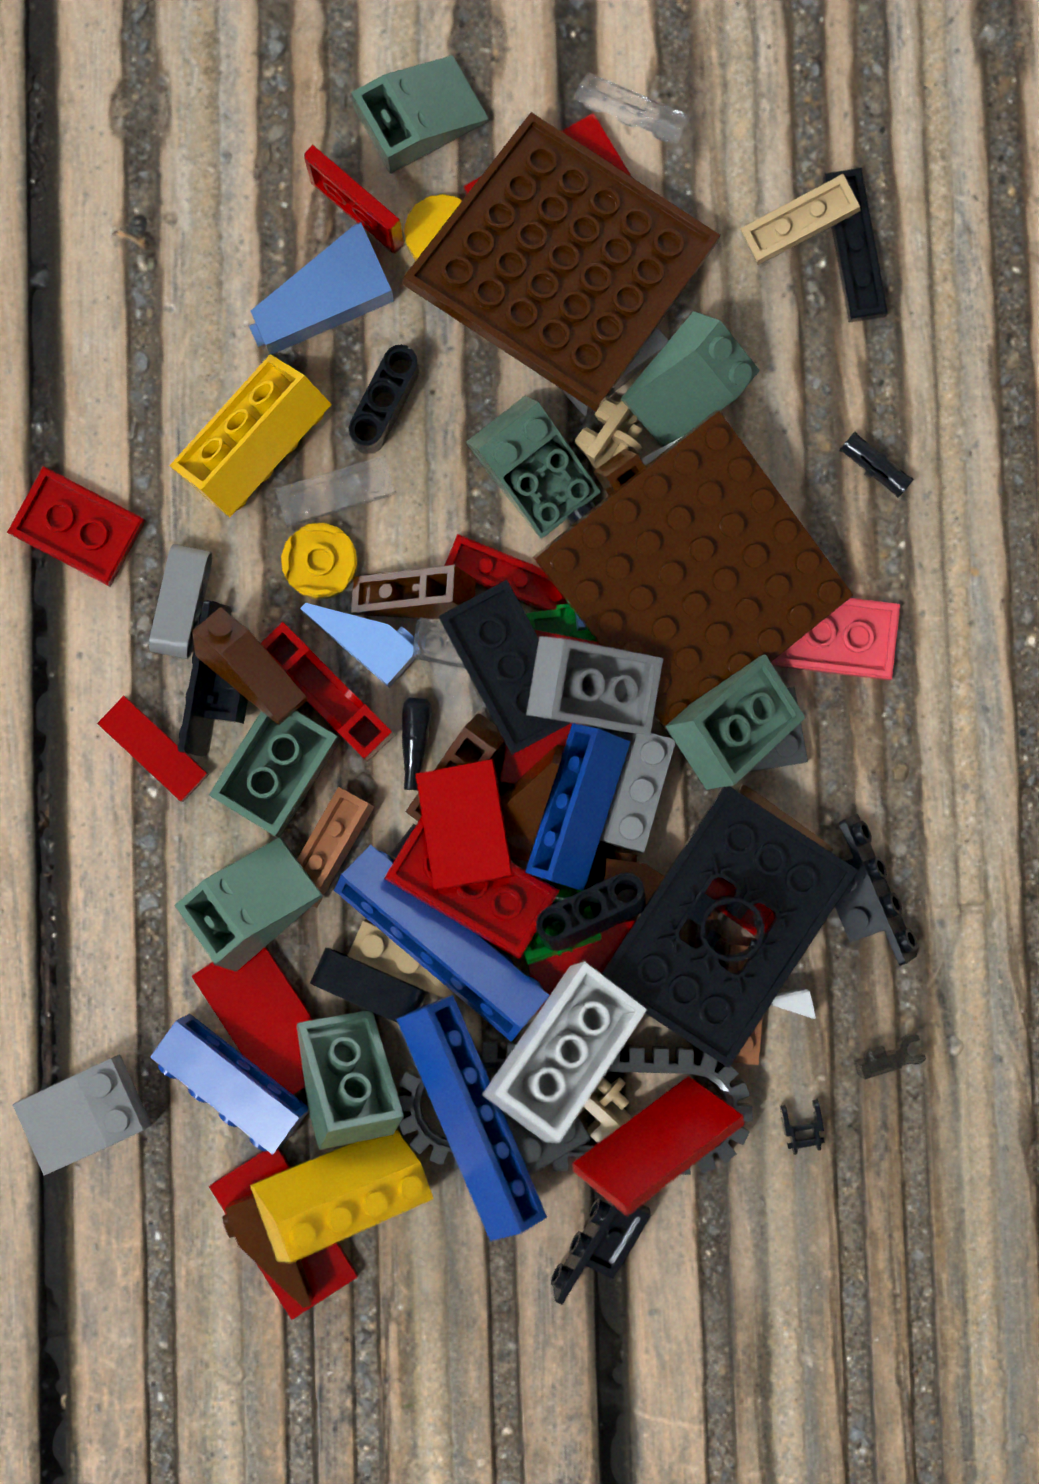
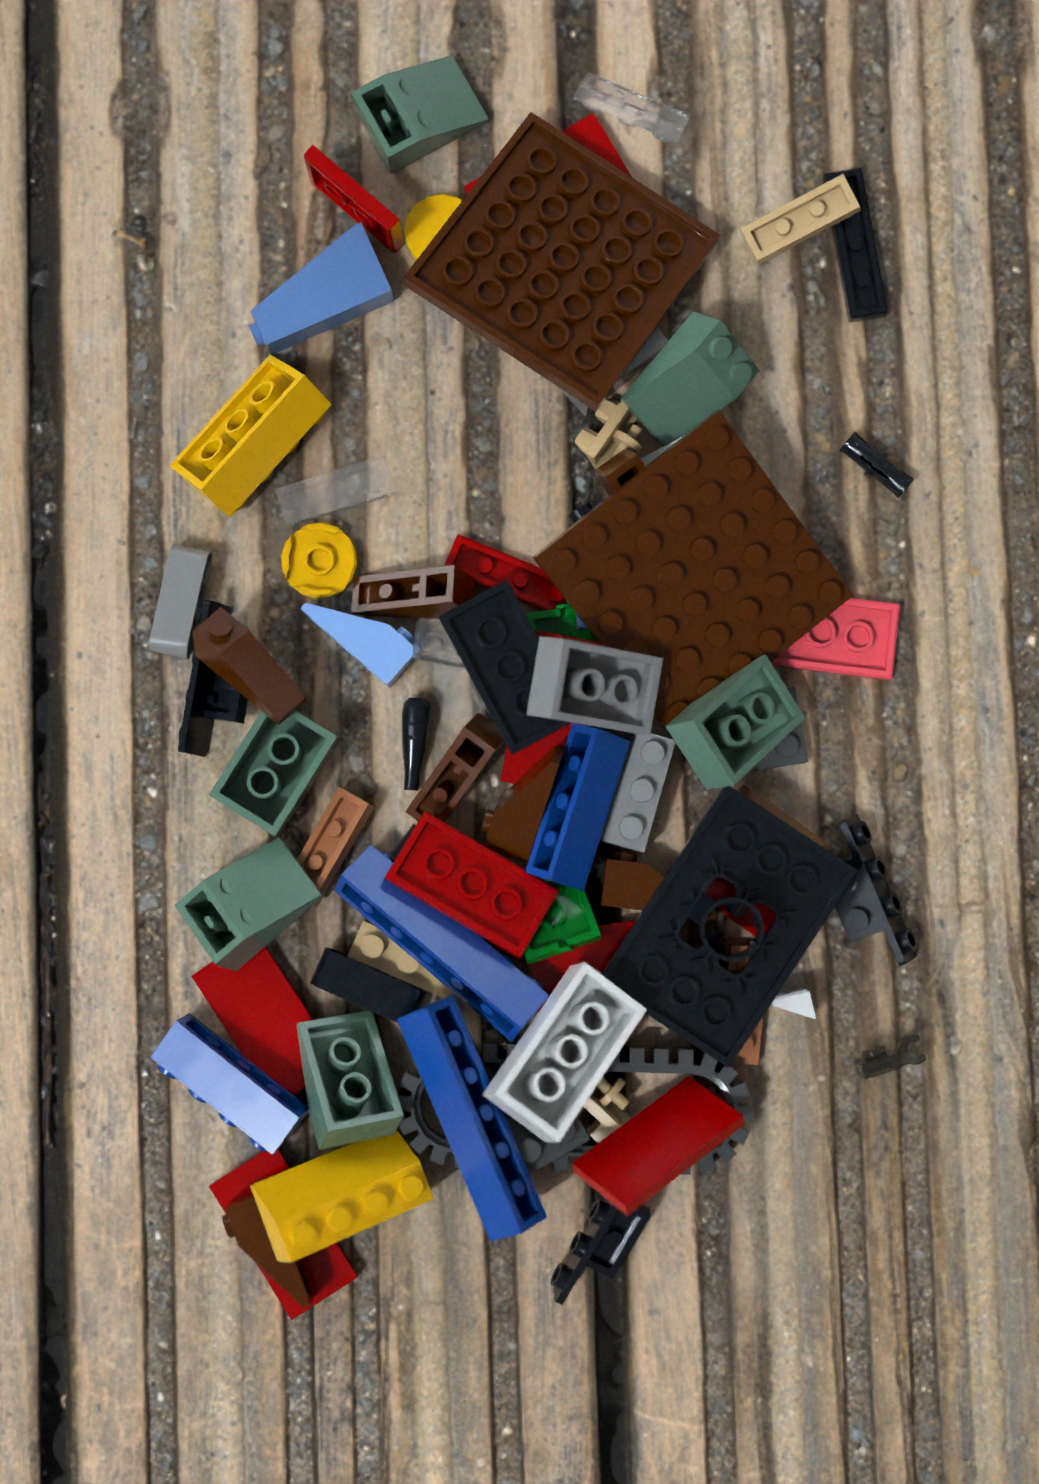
red tile [7,466,146,587] -> none
light grey slope [12,1055,152,1175] -> none
red tile [97,695,209,802] -> none
red arch [260,622,395,762] -> none
black beam [349,344,419,454] -> none
red tile [415,759,513,891] -> none
sand green slope [466,396,600,539] -> none
black beam [536,873,646,951] -> none
black piece [780,1099,825,1155] -> none

